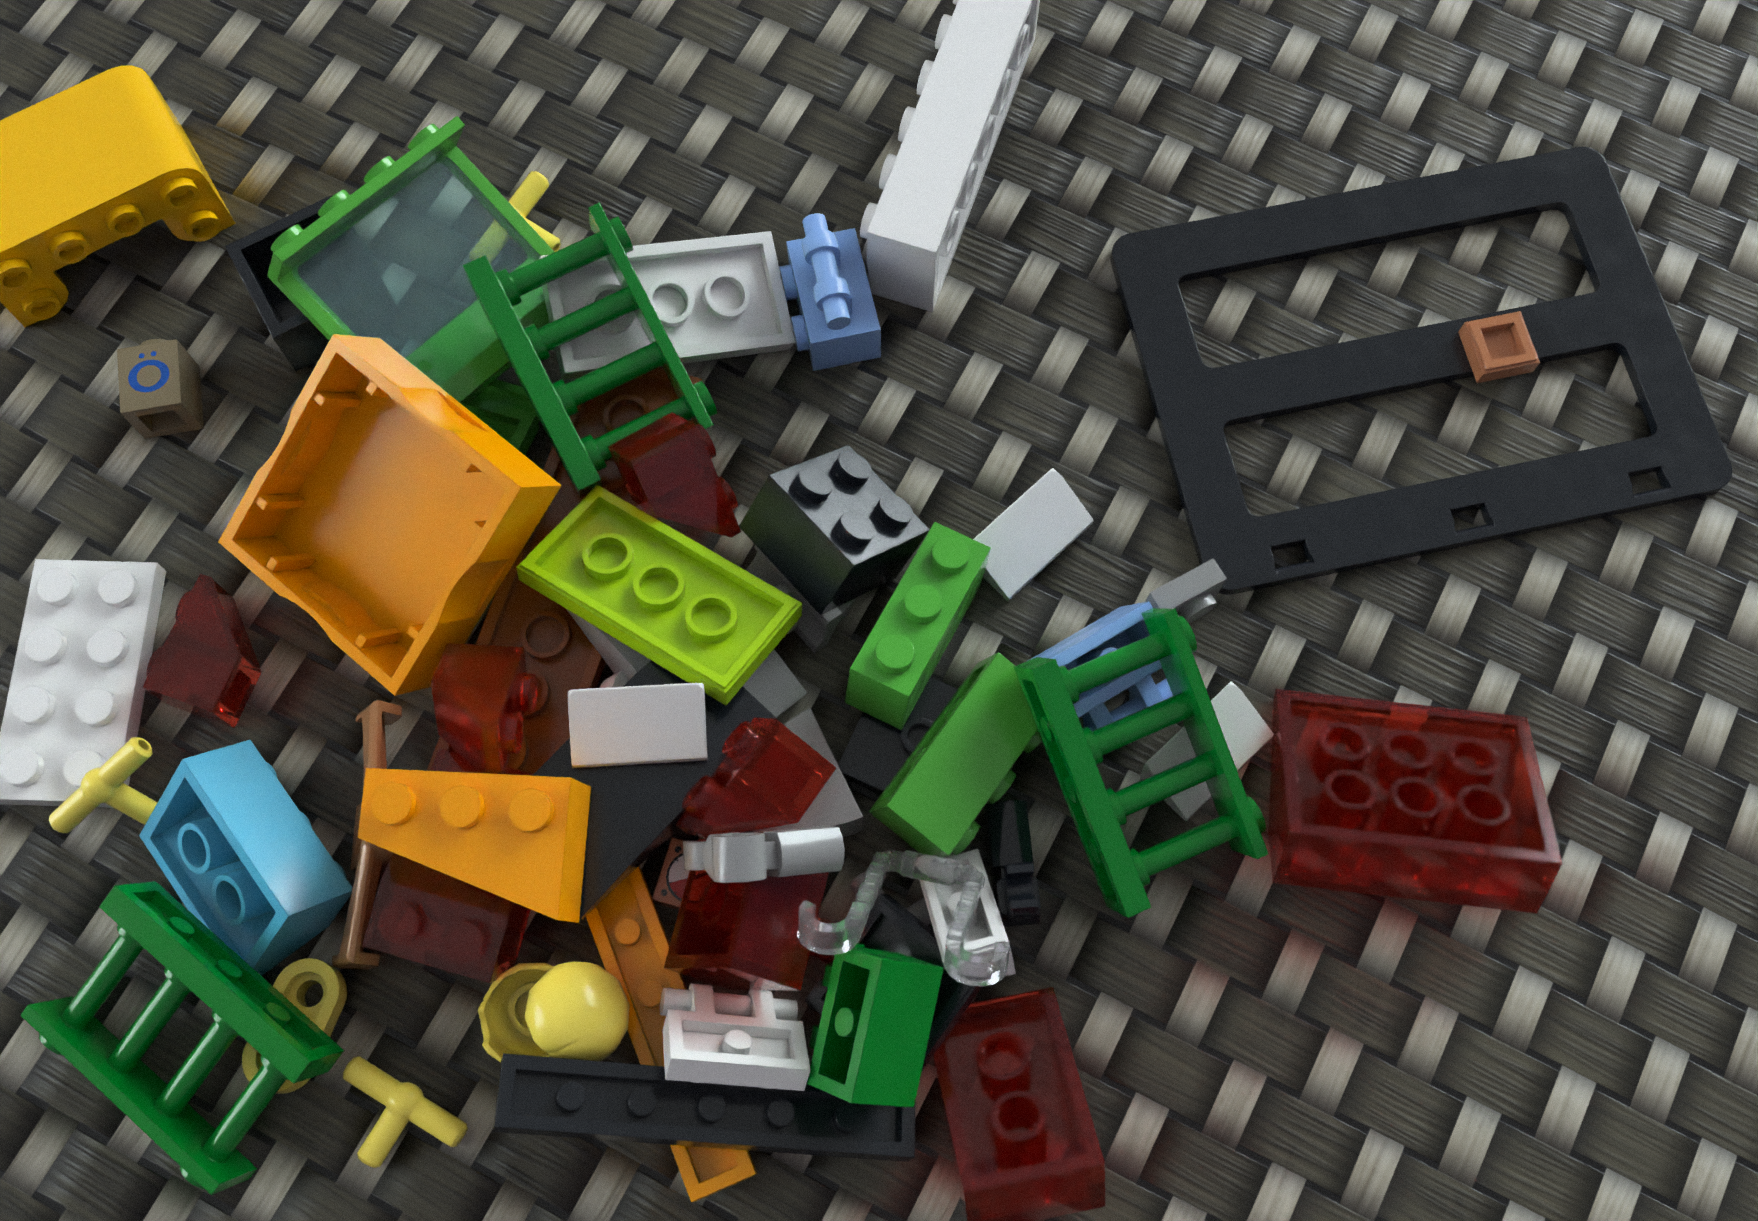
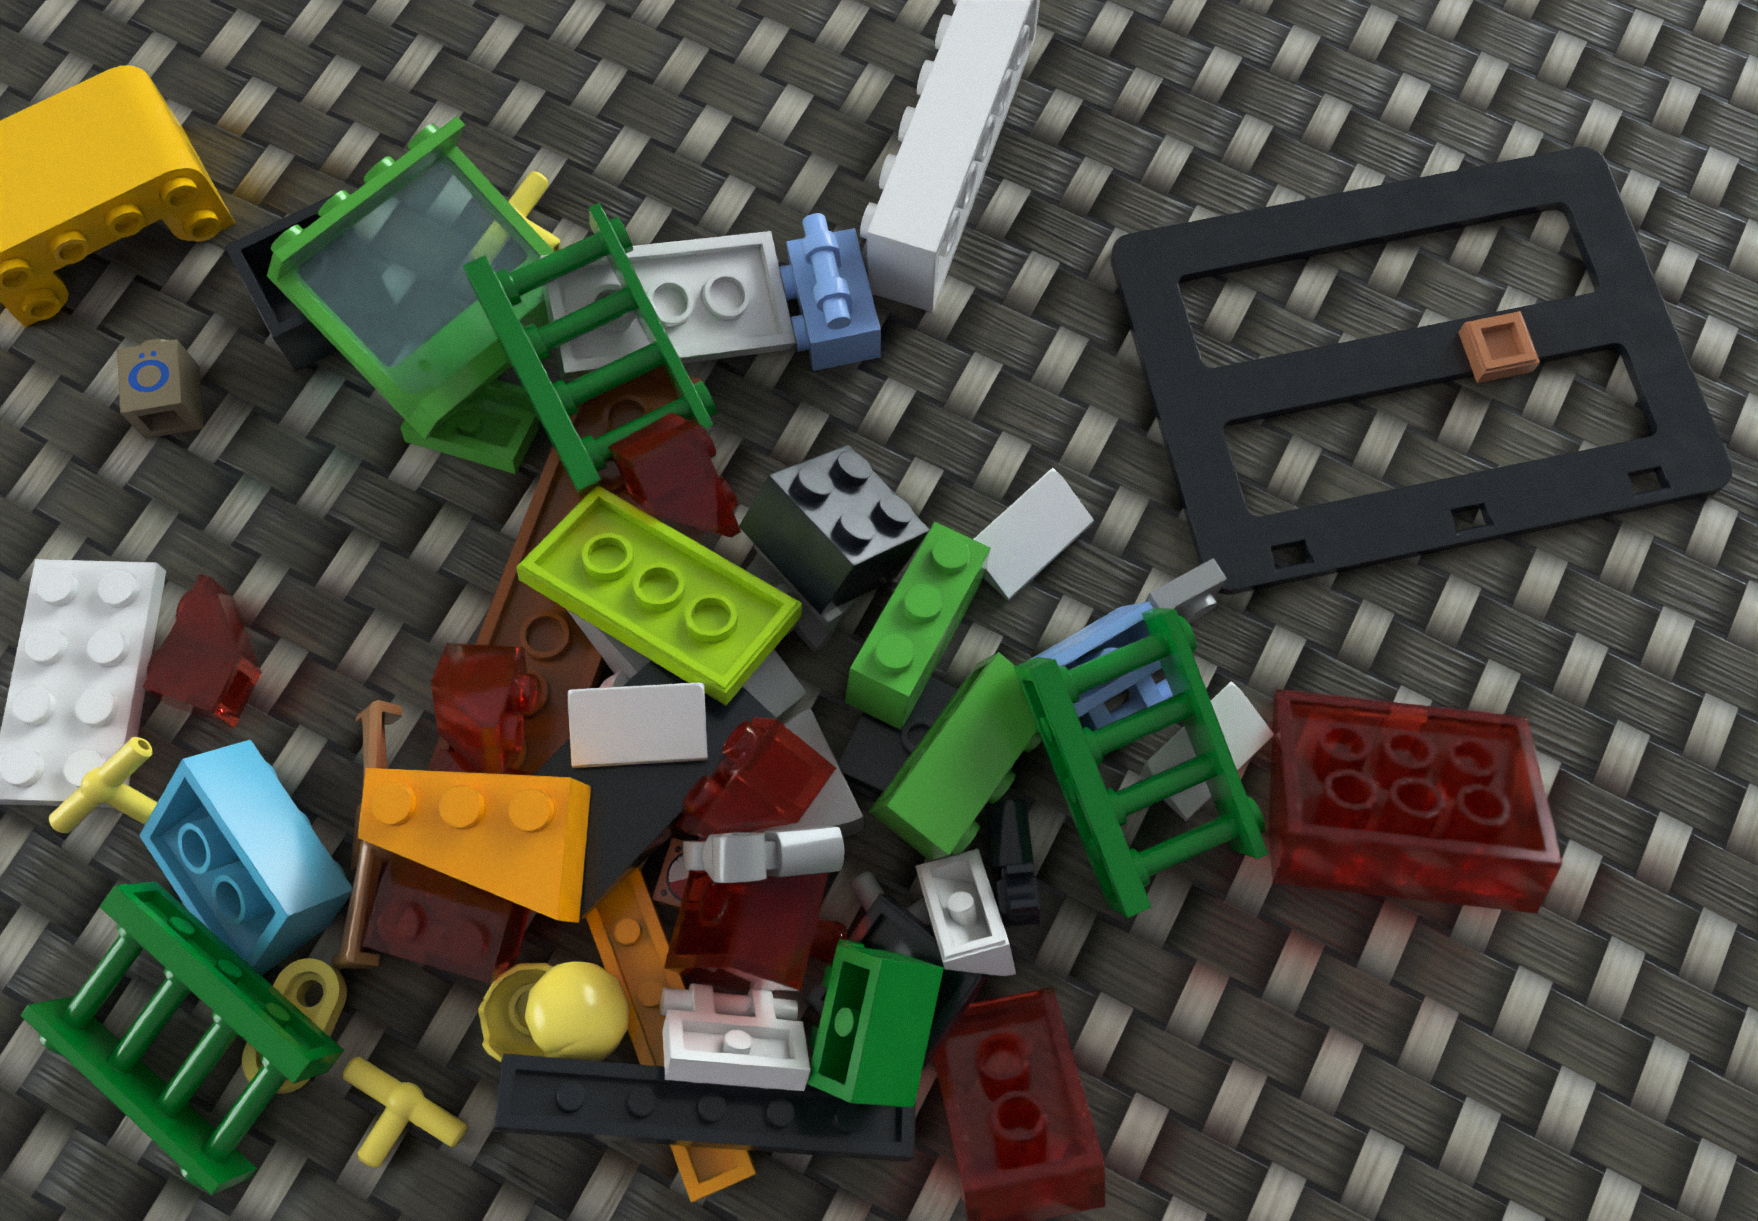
light orange tile [218,334,562,696] -> none
clear piece [797,849,1010,987] -> none

